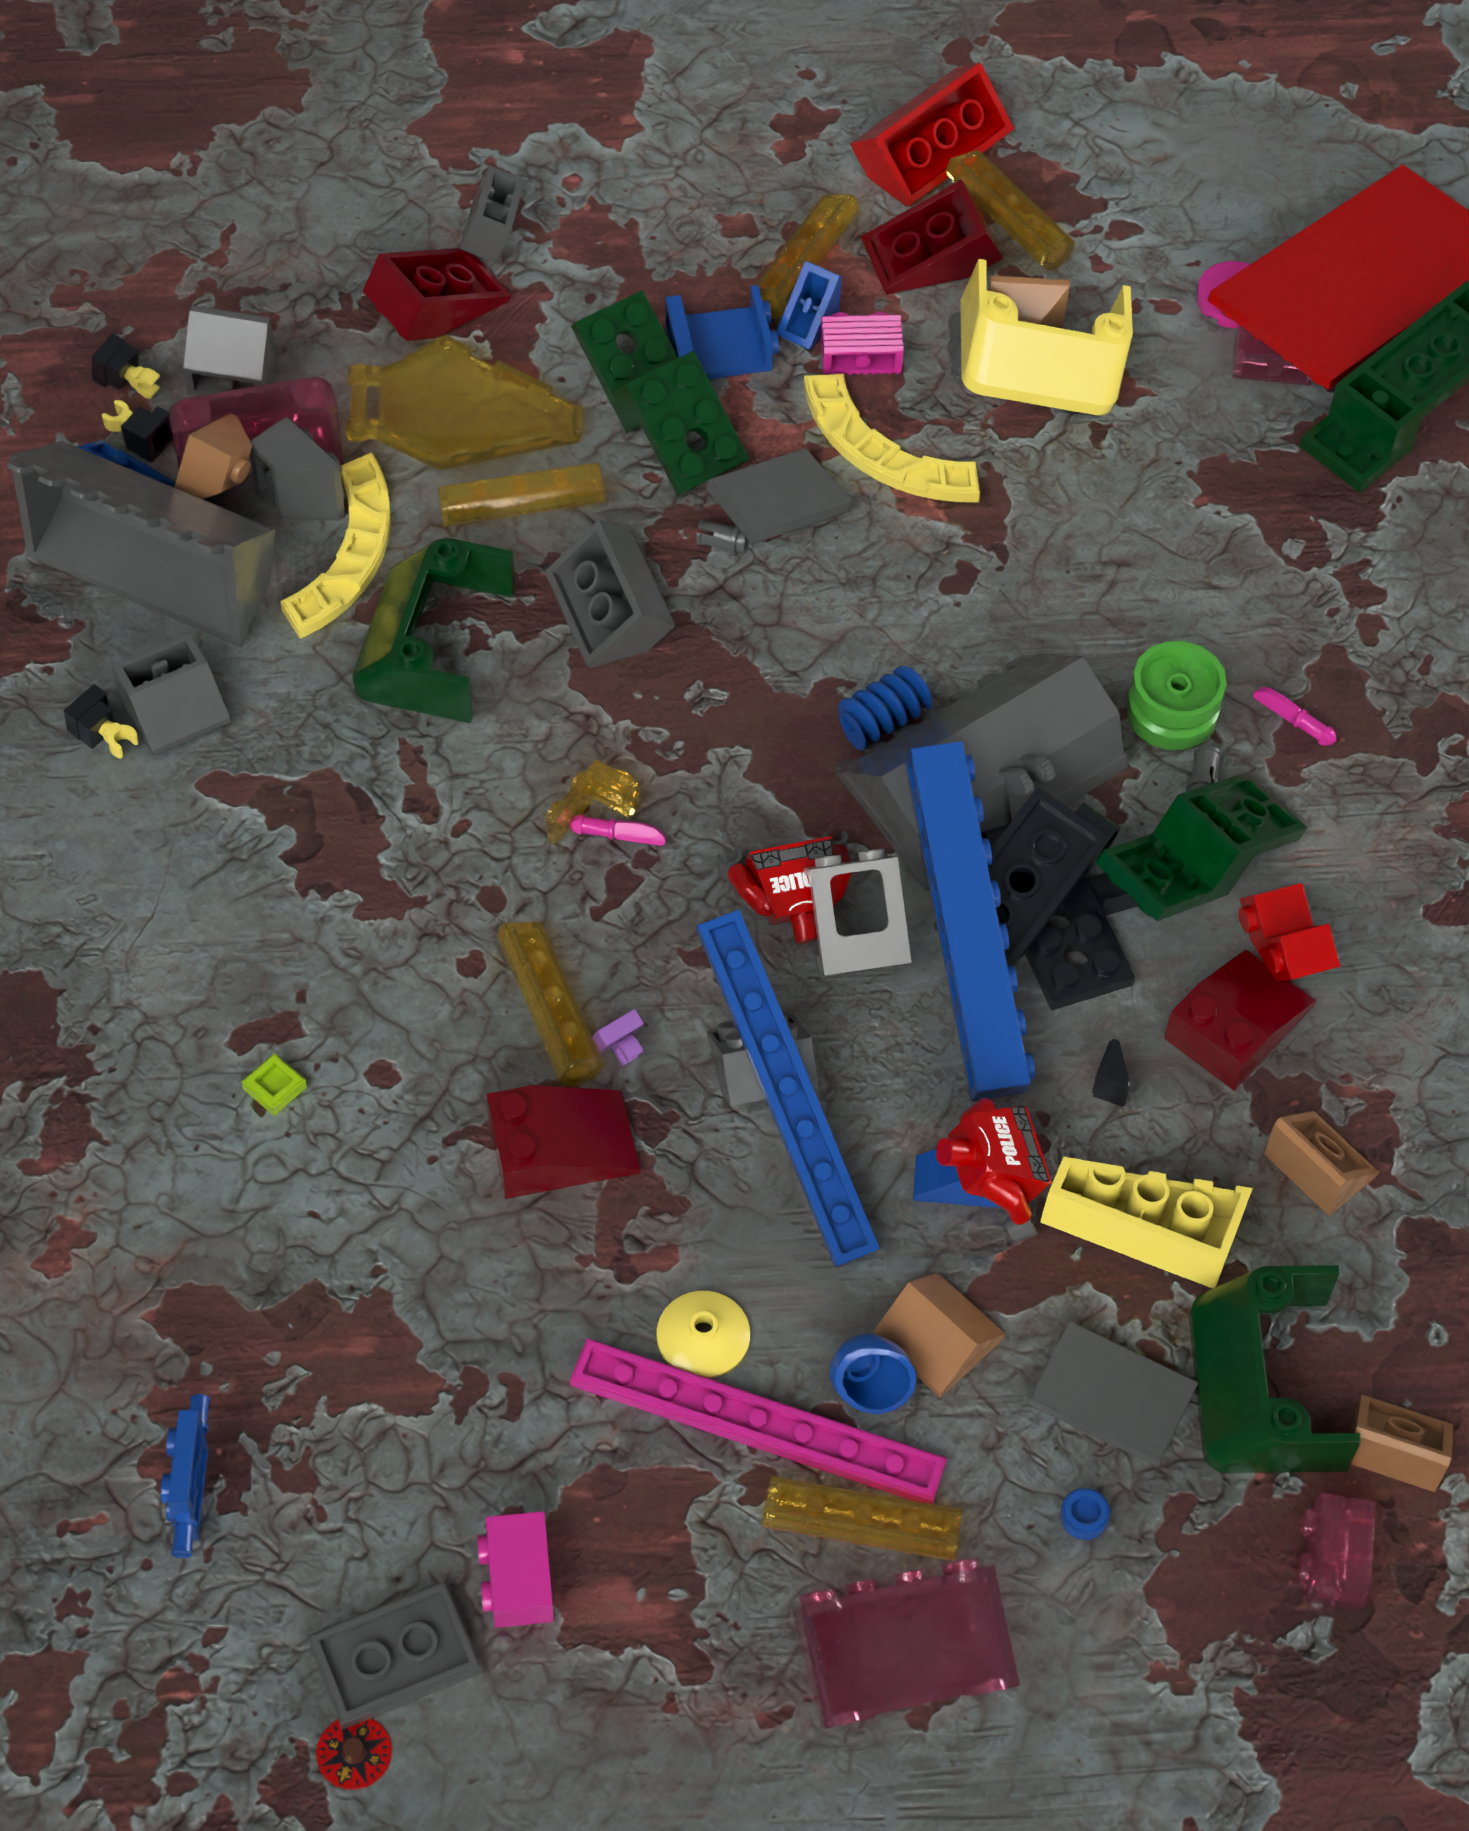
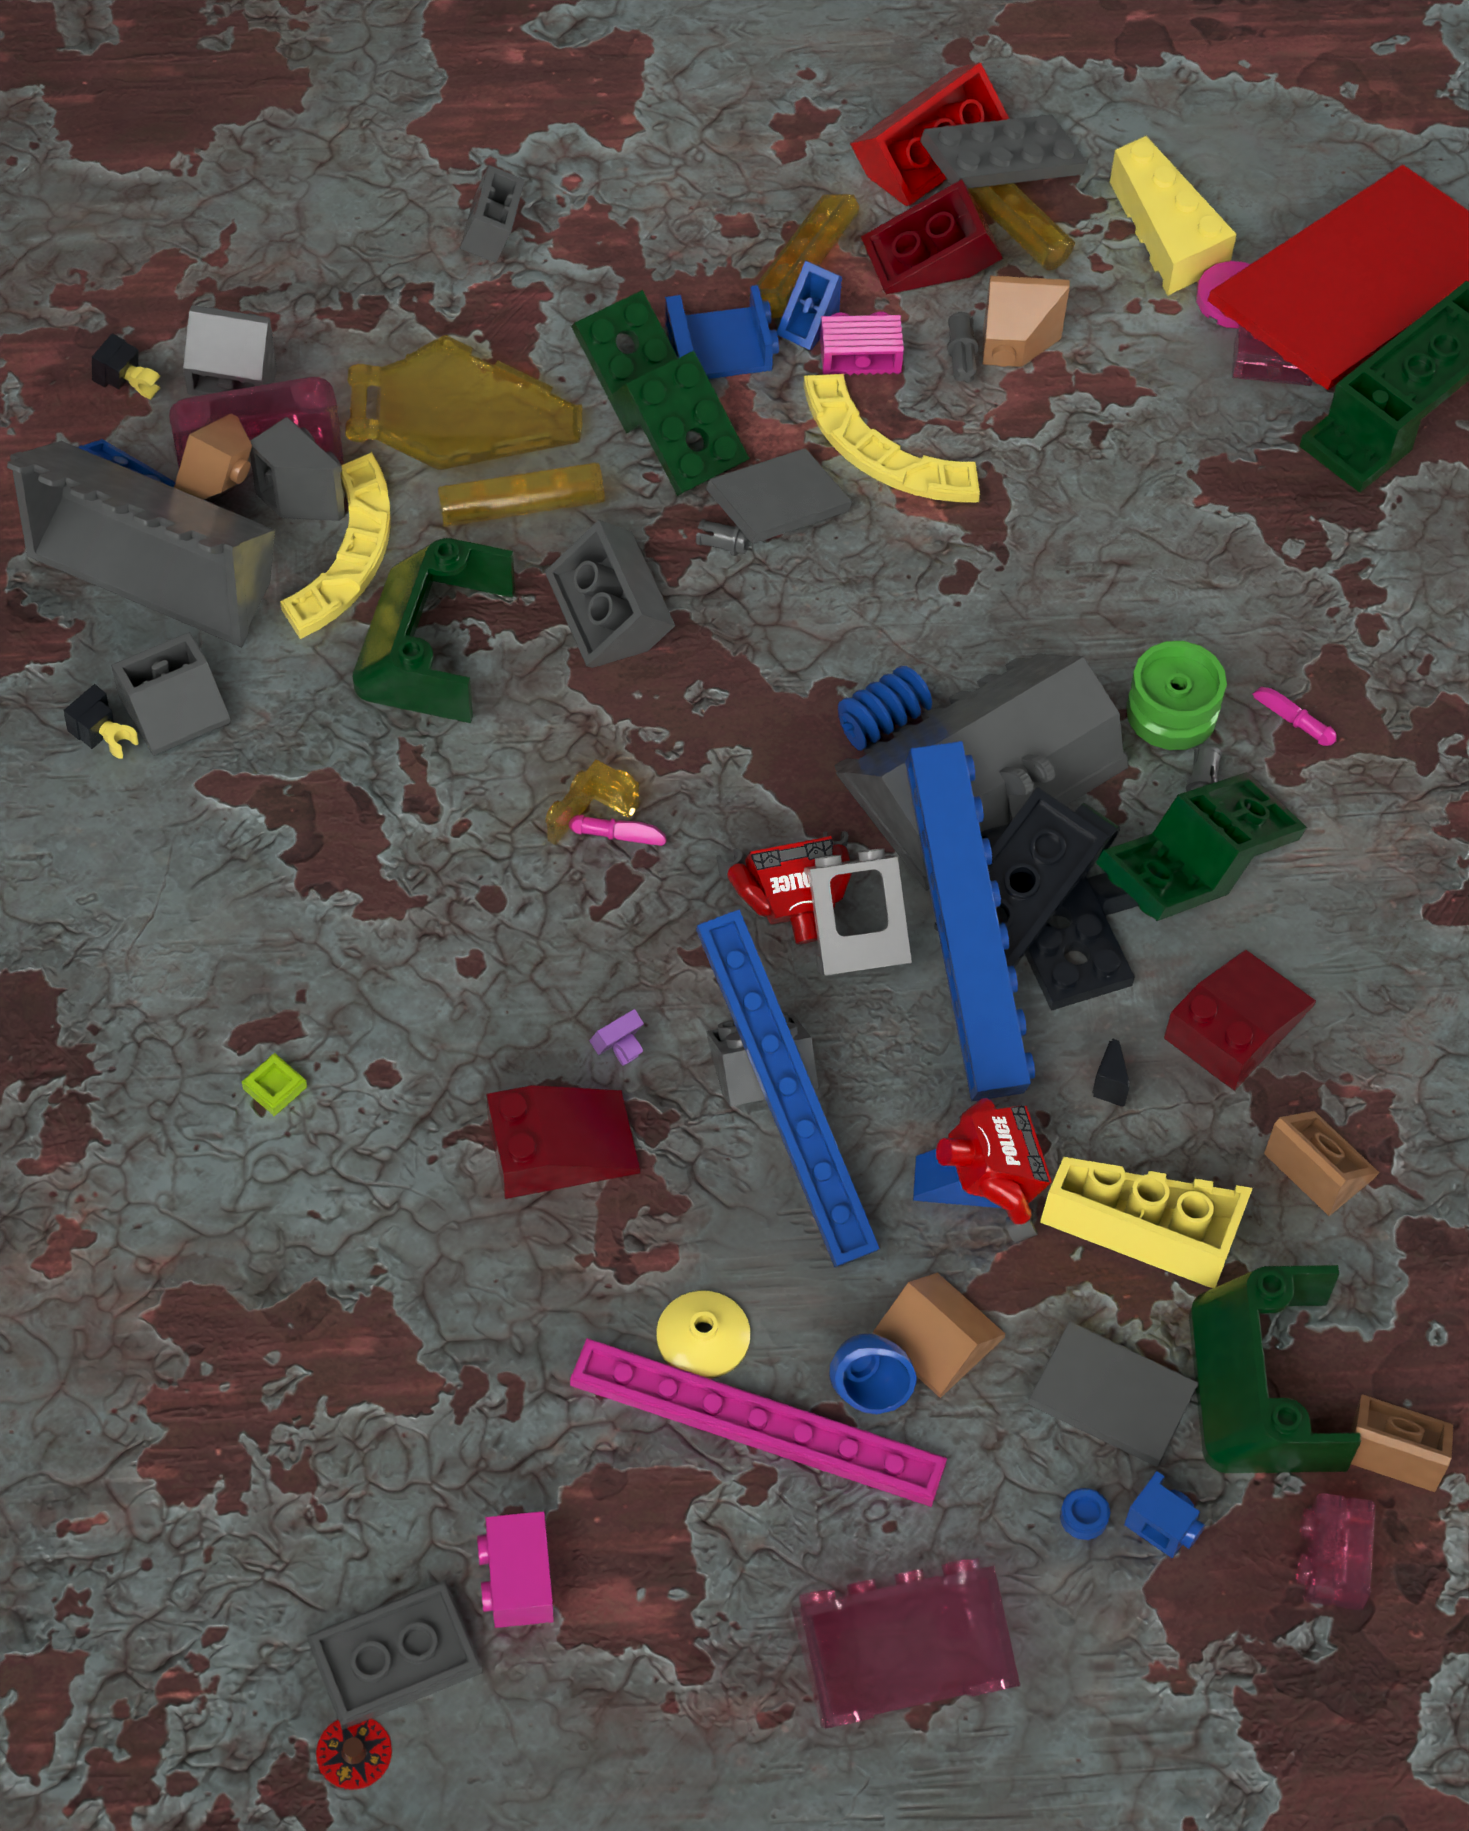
black piece [102,400,176,463] -> none
blue plate [161,1394,211,1558] -> none
dark red slope [363,248,512,341] -> none
clear yellow brick [497,922,604,1087] -> none
clear yellow brick [762,1476,963,1561] -> none
light yellow windscreen [960,259,1133,415] -> none
red brick [1238,883,1340,981] -> none
none -> dark grey plate [920,115,1088,189]
none -> light yellow wedge [1110,136,1237,296]
none -> blue brick [1124,1471,1205,1559]

